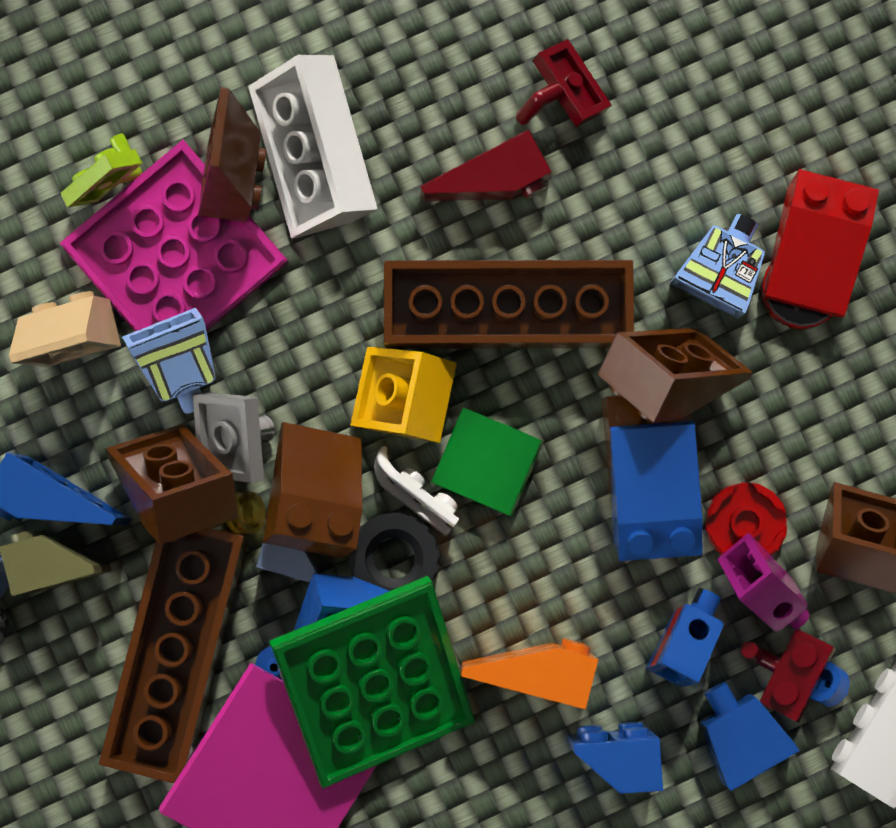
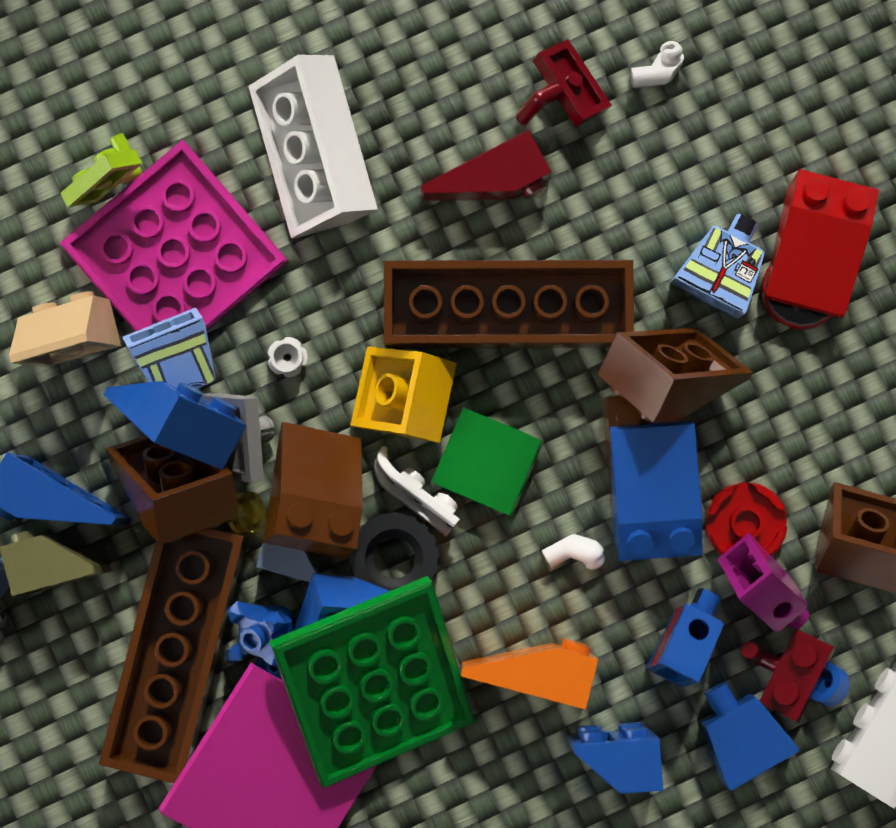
reddish brown slope [198,87,266,223] -> none
none -> blue slope [103,381,247,470]
none -> blue rock [226,601,295,668]
none -> white plate [268,337,308,377]
none -> white arm [542,534,605,570]
none -> white arm [630,41,684,88]

